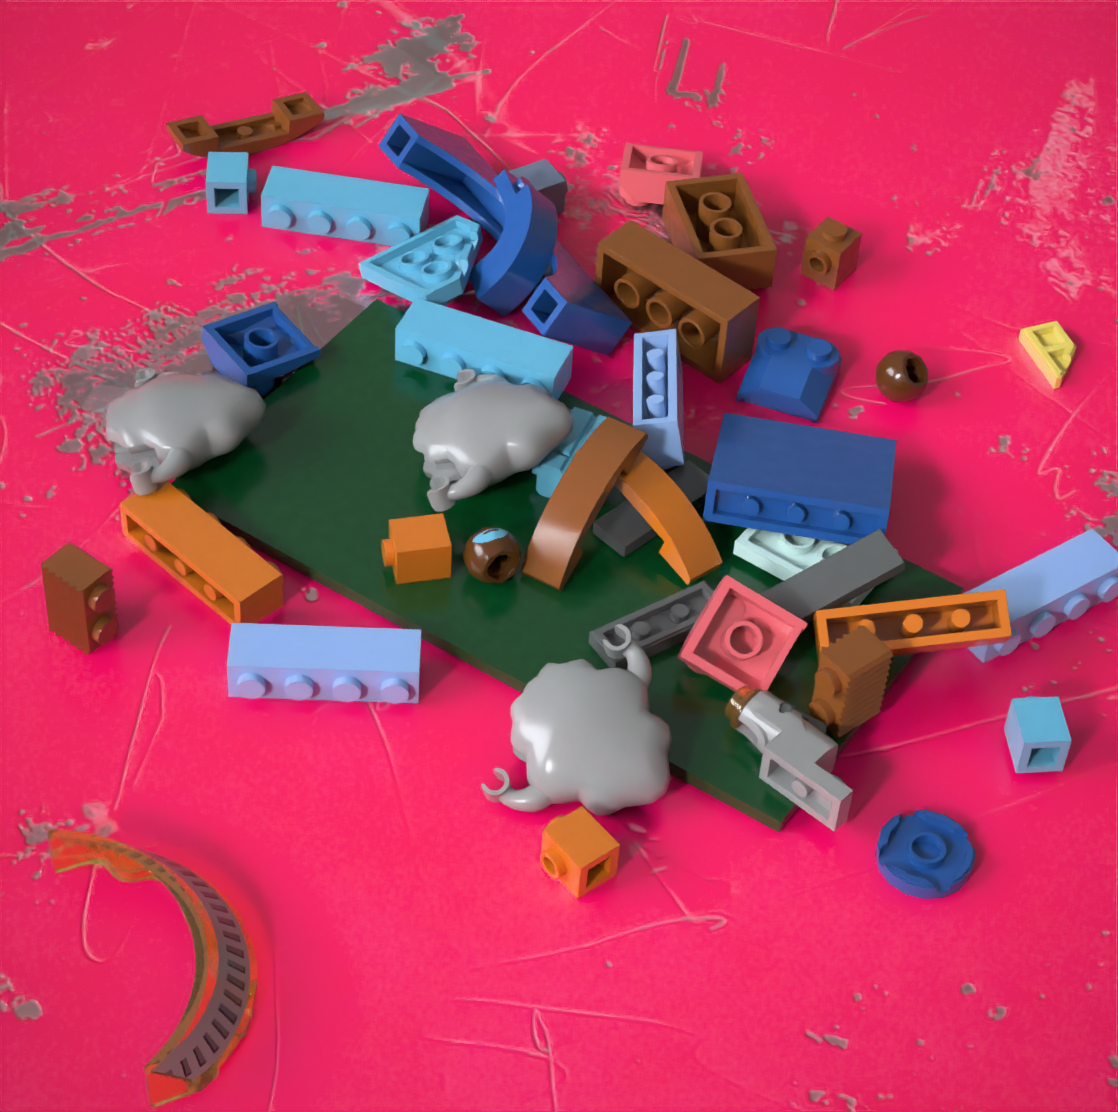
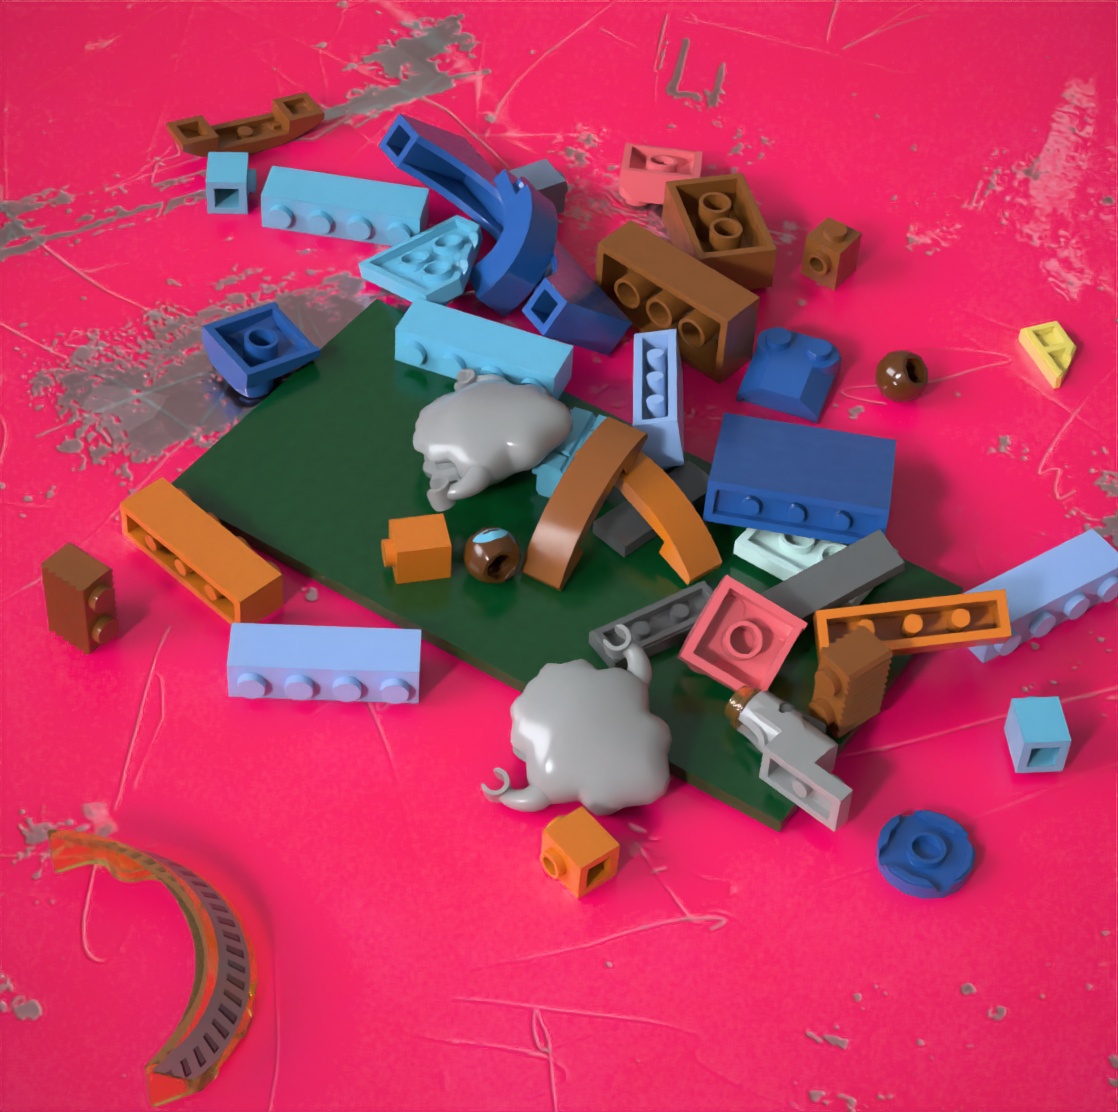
light grey piece [105,368,266,495] -> none

